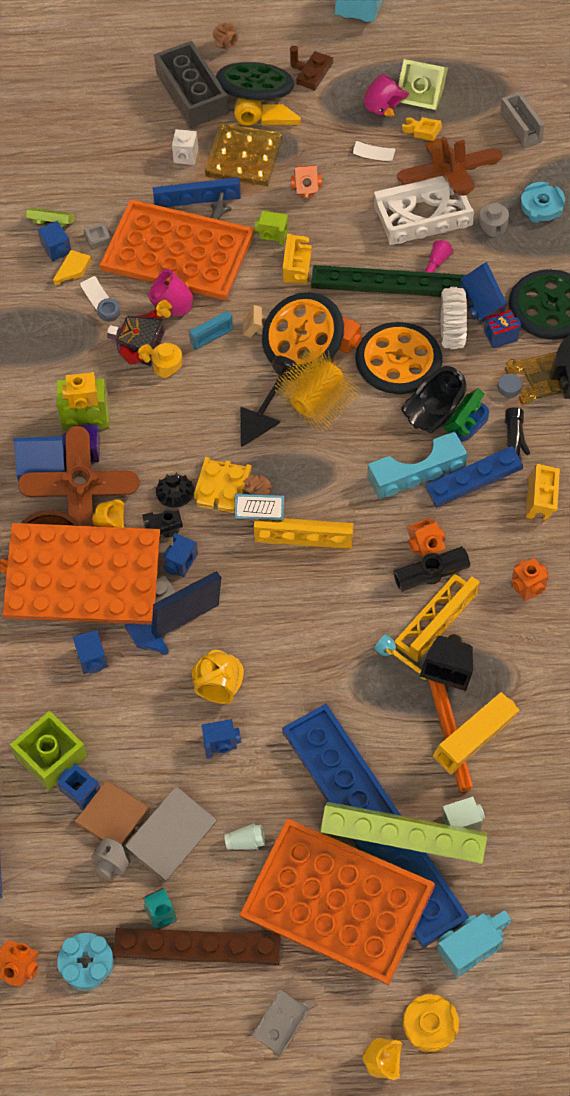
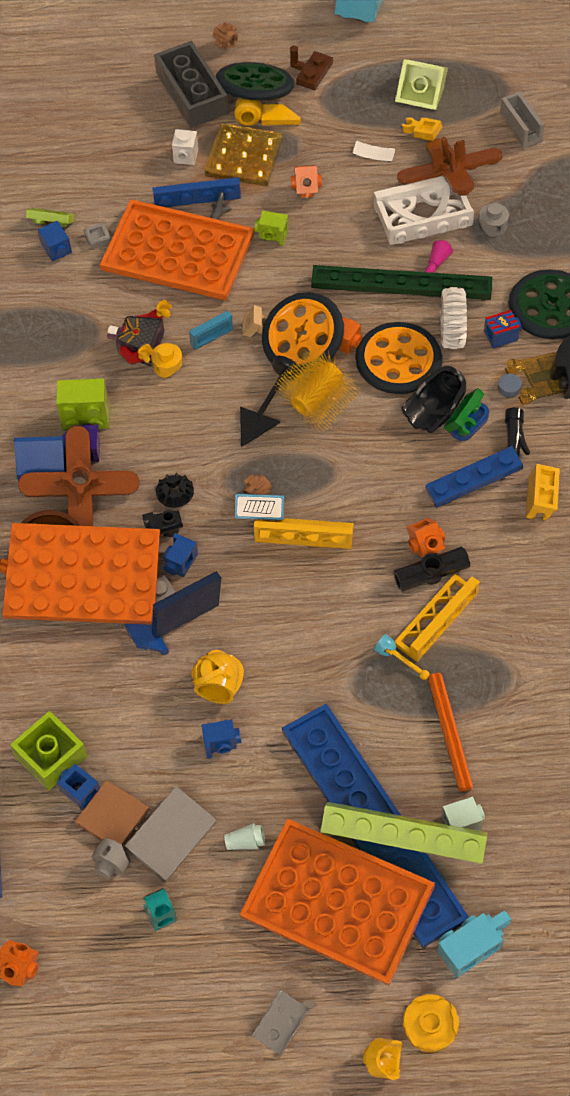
yellow tile [53,250,92,285] -> none
medium azure plate [57,933,114,990] -> none
yellow brick [62,372,98,409] -> none
blue brick [73,630,108,674] -> none
white sticker [80,276,109,310] -> none
yellow piece [92,499,125,528] -> none
sand blue tile [97,298,120,322] -> none
reddish brown plate [113,928,280,965] -> none
dark pink piece [148,268,193,317] -> none
yellow plate [194,457,252,513] -> none
yellow hinge [283,233,312,284] -> none
dark pink piece [363,73,410,117] -> none
medium azure arch [367,431,467,499] -> none
black torso [419,634,473,691] -> none
yellow brick [433,692,520,774] -> none
blue slope [458,262,507,323] -> none
orange brick [511,557,549,601] -> none
medium azure plate [520,182,565,223] -> none

